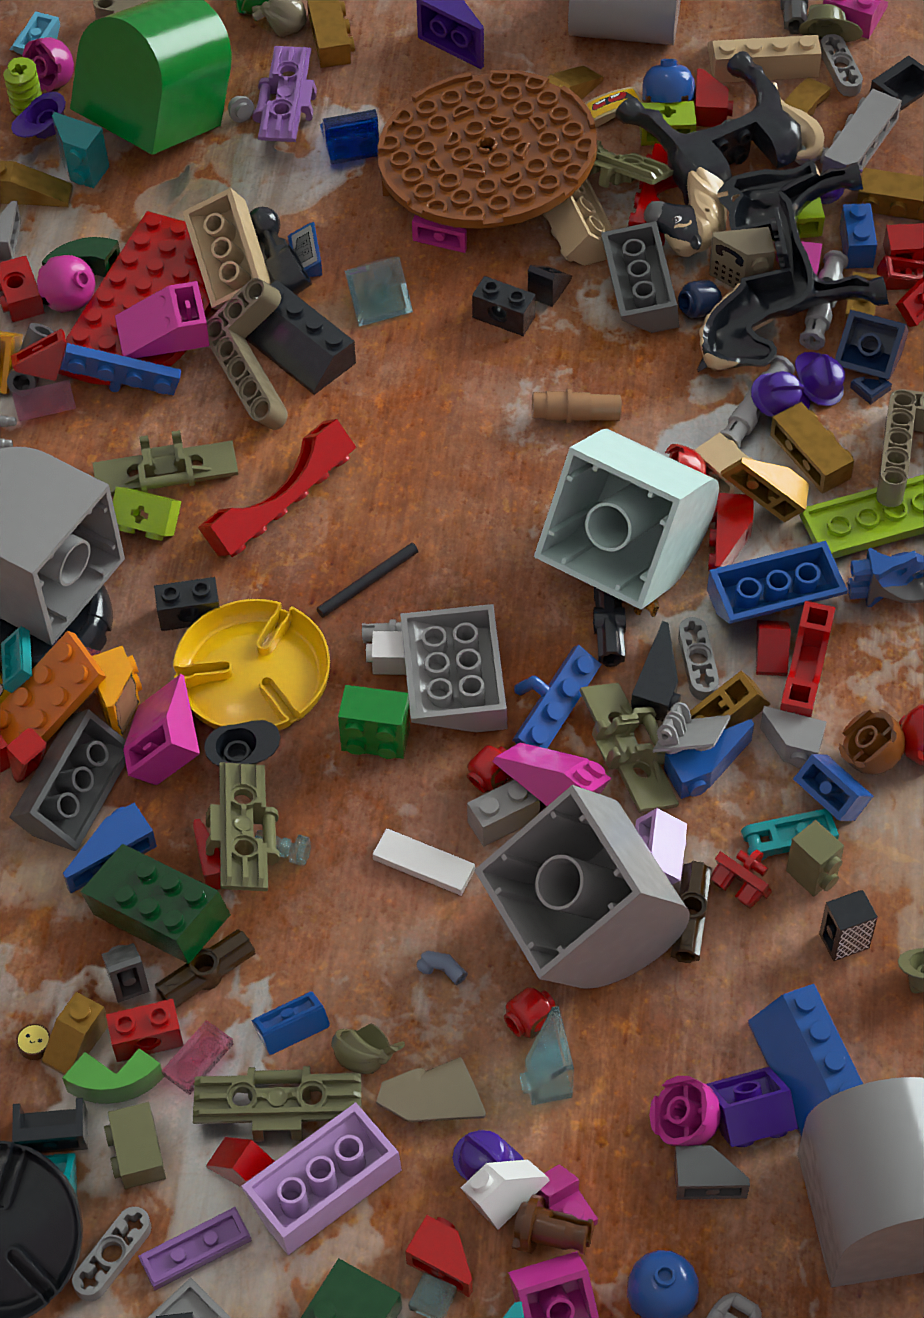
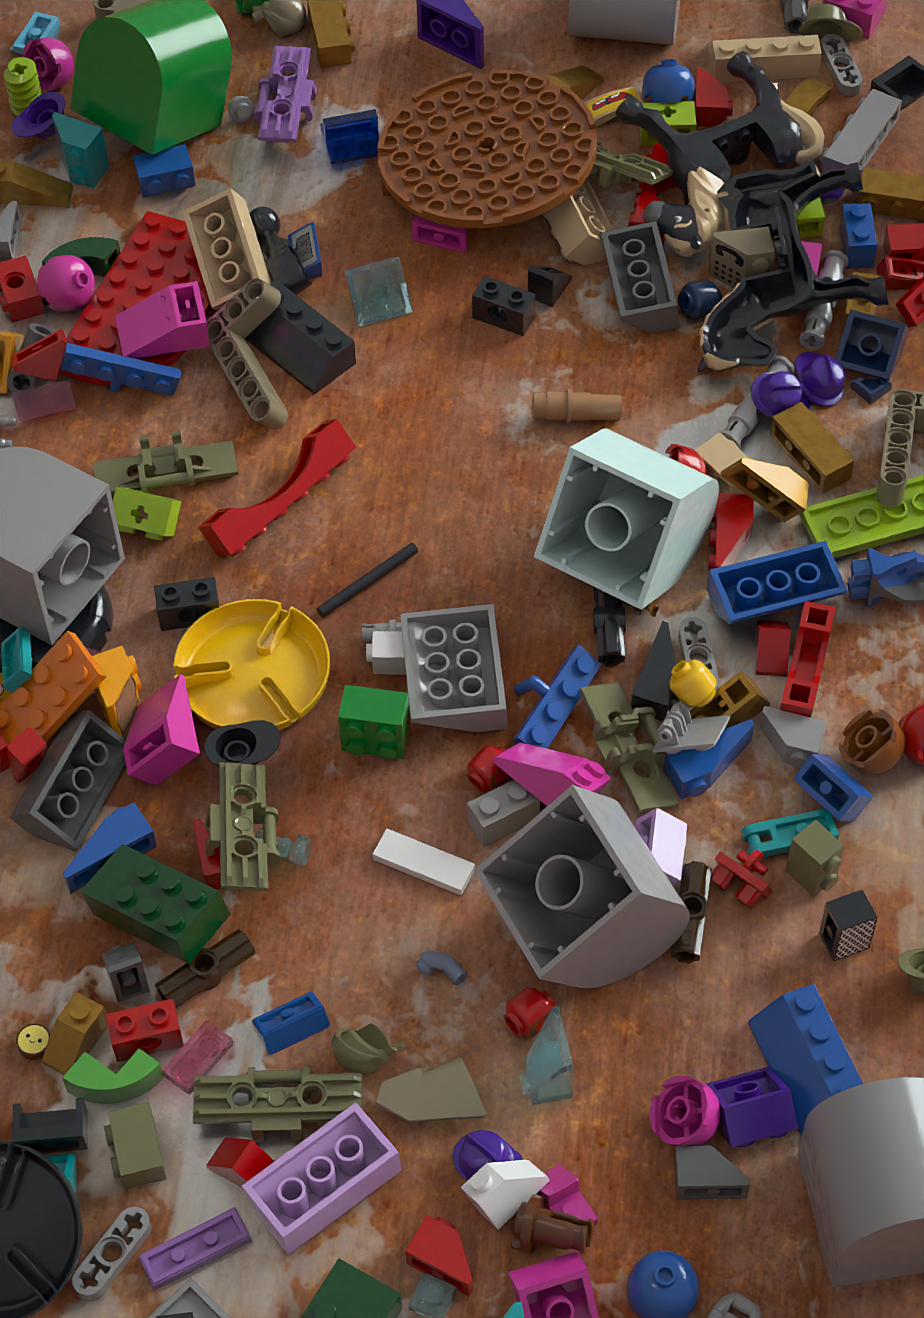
none -> blue brick [132,144,196,197]
none -> yellow head [669,660,717,707]

